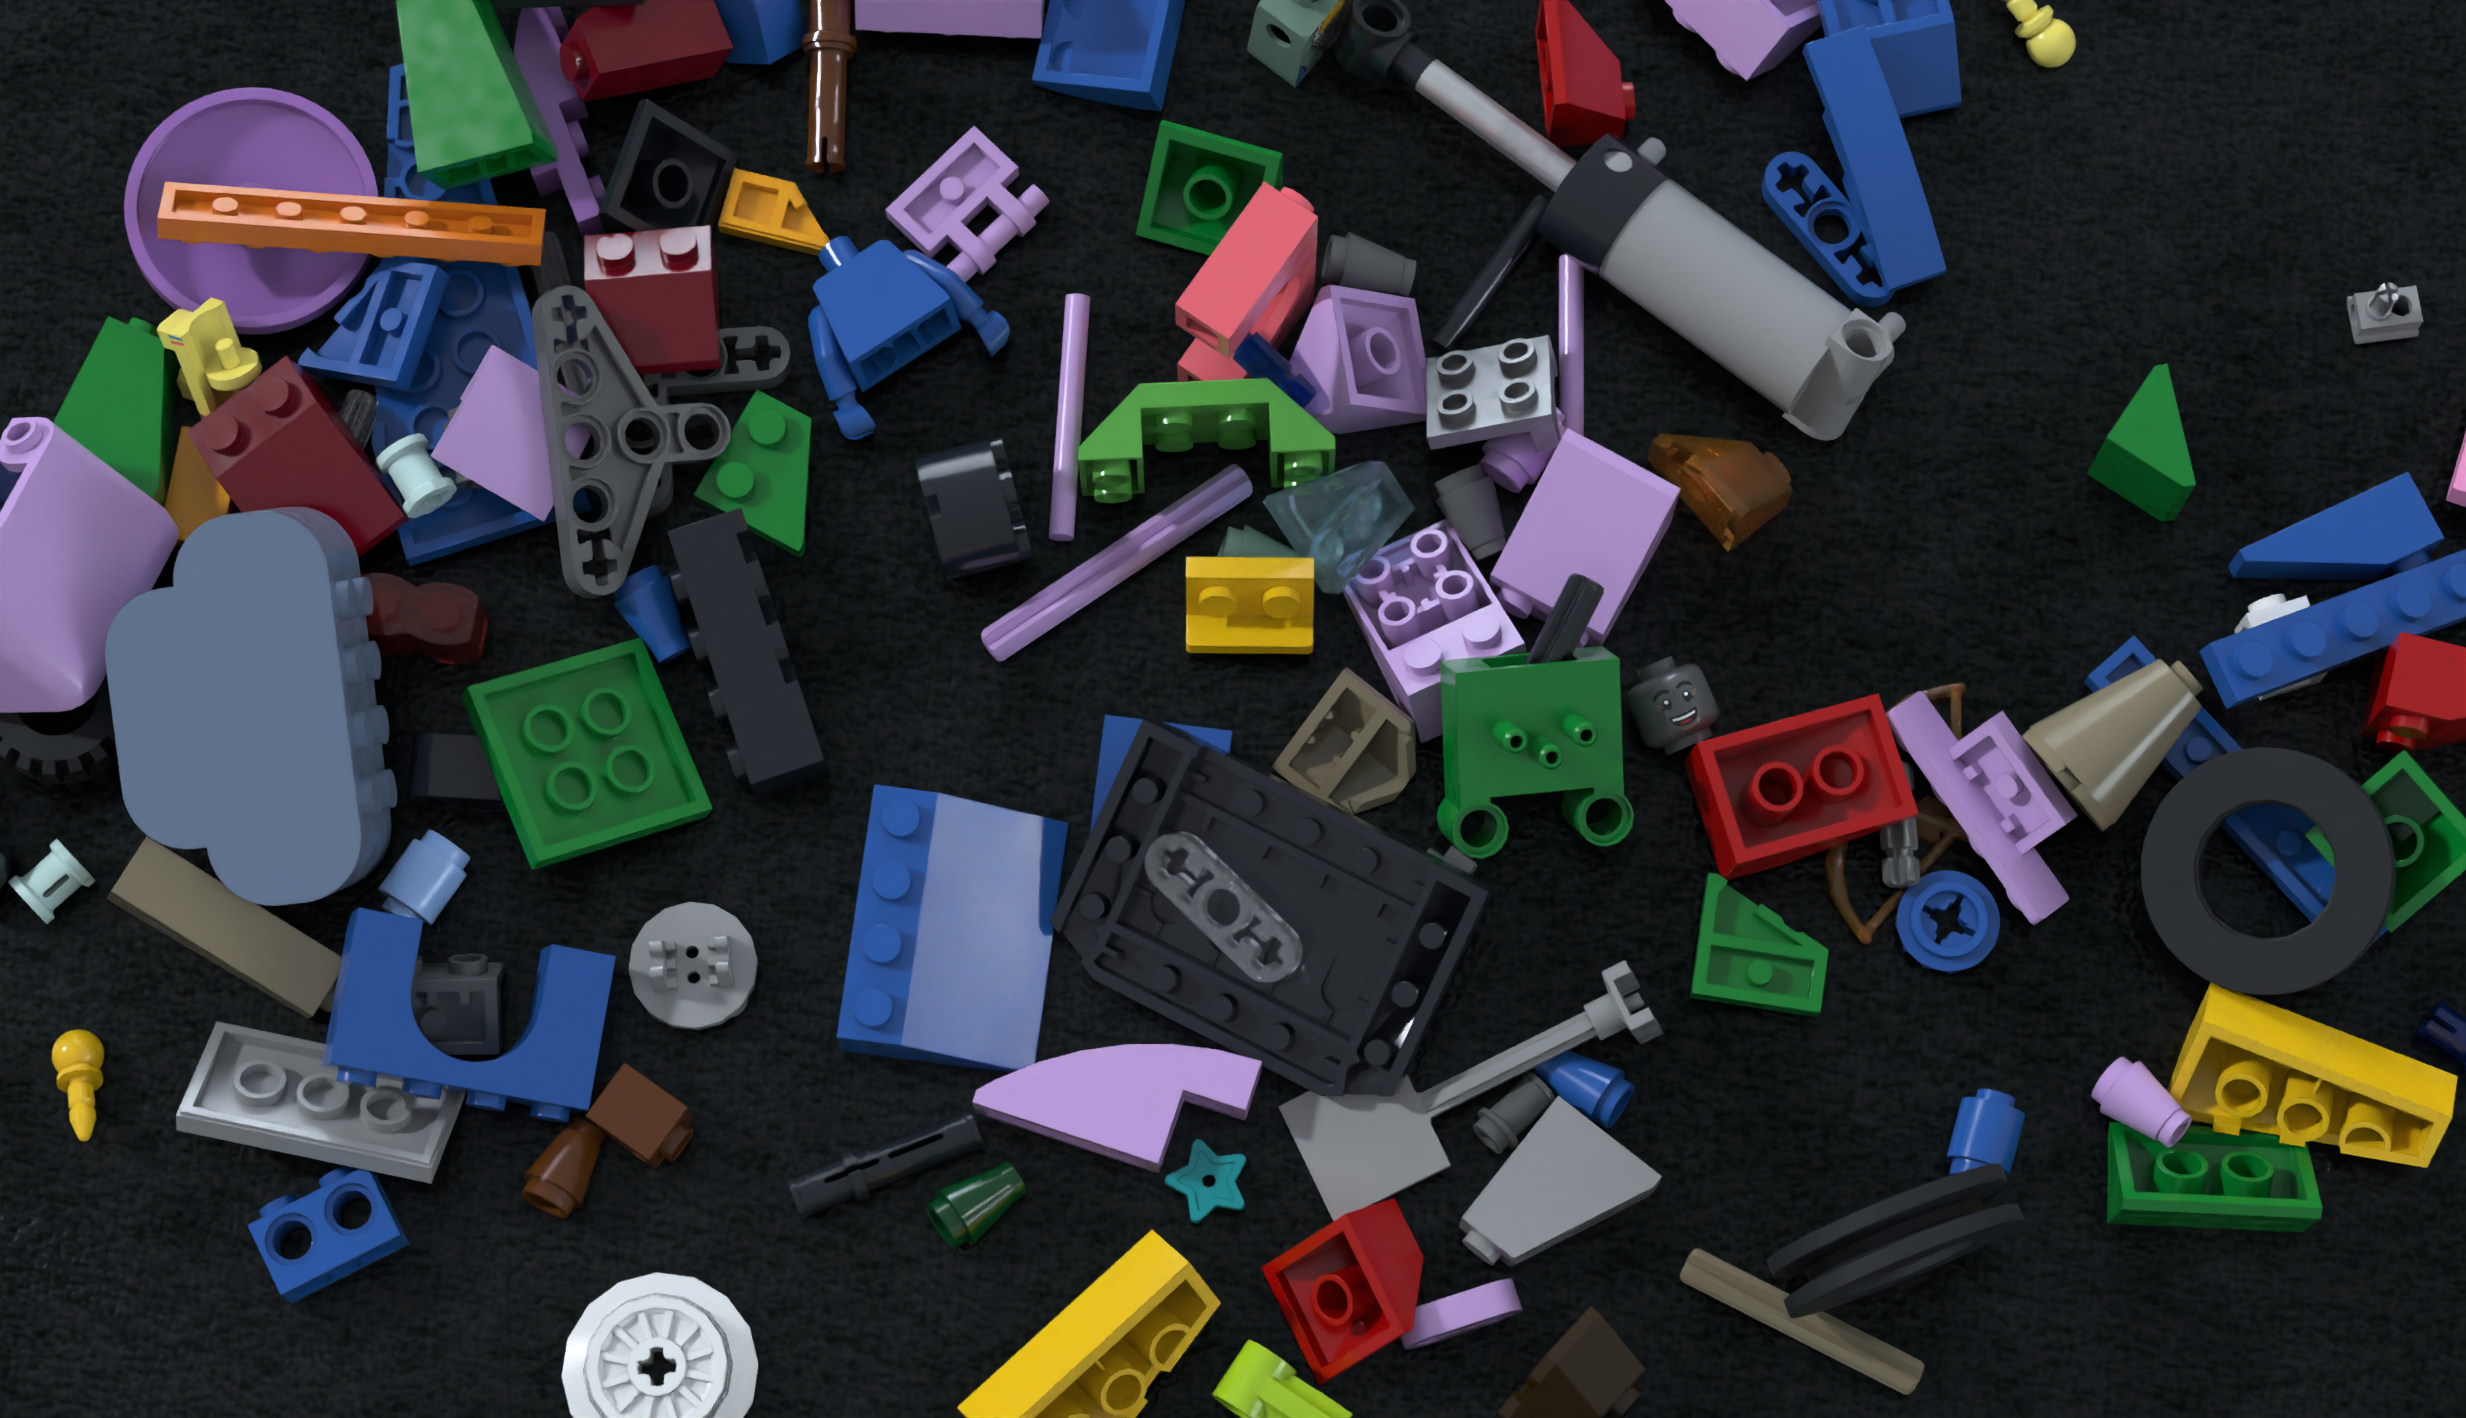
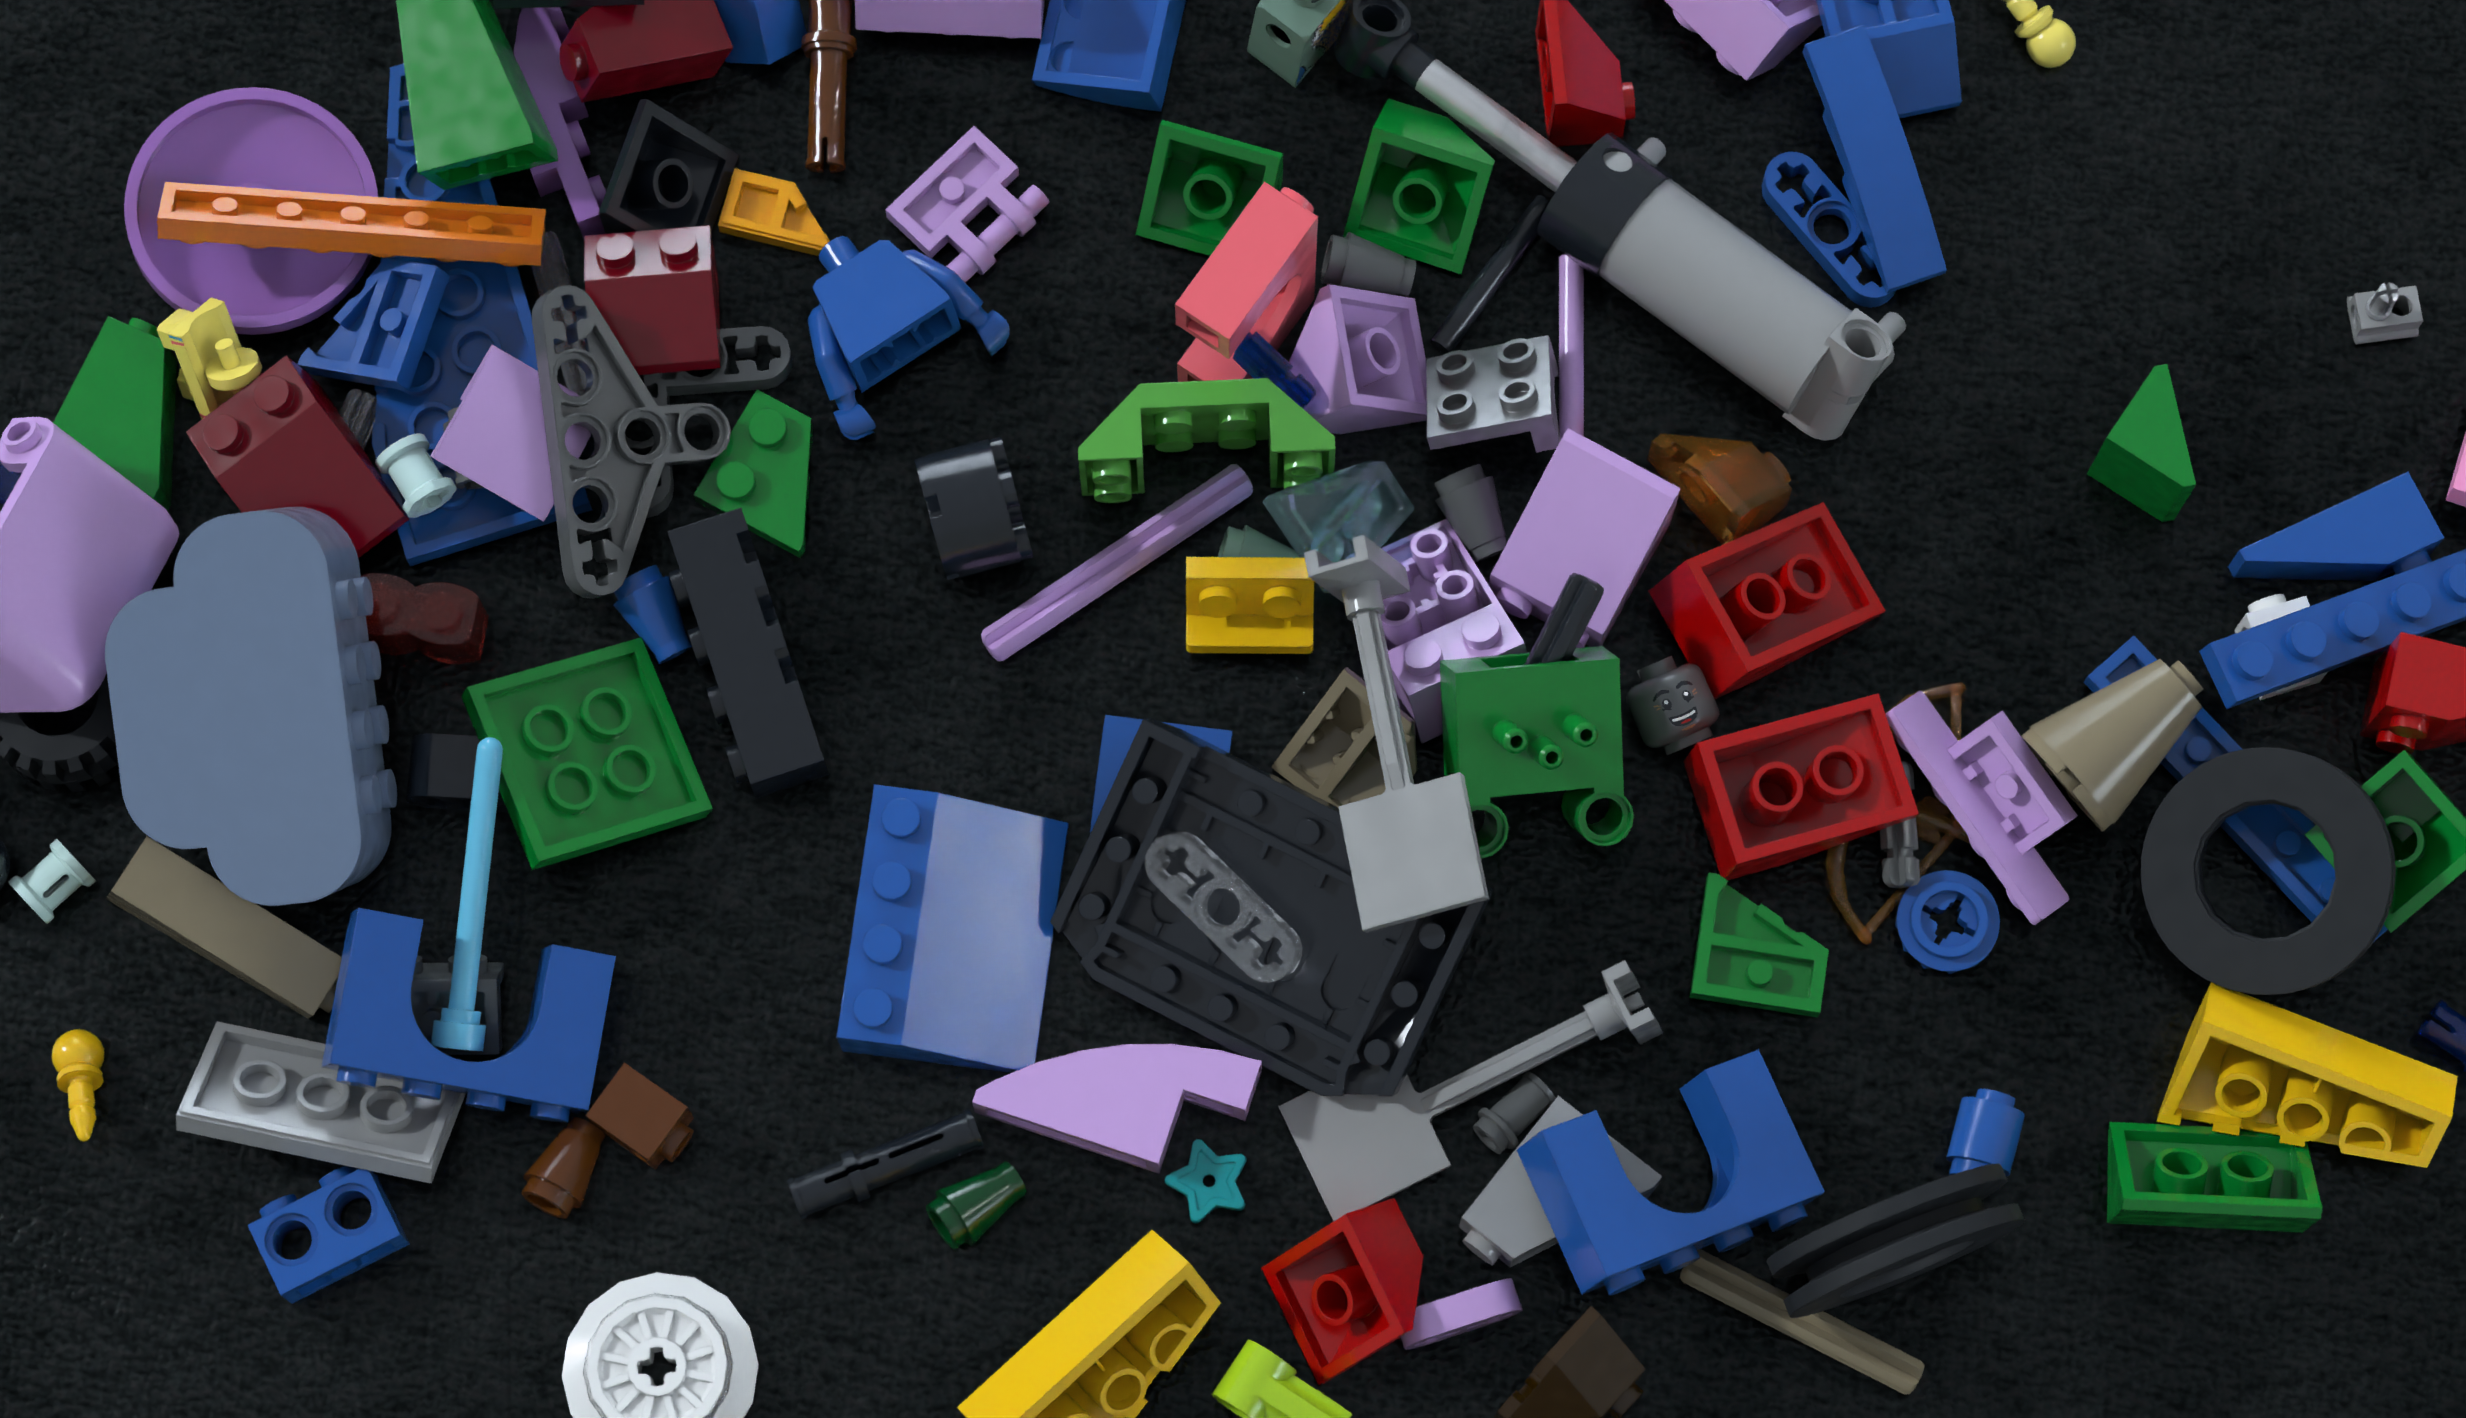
light orange tile [164,426,235,545] -> none
light blue brick [378,829,471,926] -> none
light grey plate [628,902,758,1031] -> none
lavender bar [1049,293,1090,541] -> none
lavender brick [1479,407,1566,493] -> none
blue cone [1534,1050,1635,1129] -> none
lavender cone [2091,1057,2192,1148] -> none
none -> medium azure piece [431,737,503,1051]
none -> light grey piece [1304,535,1489,933]
none -> green slope [1343,98,1495,274]
none -> blue arch [1517,1050,1825,1296]
none -> red slope [1648,502,1886,699]

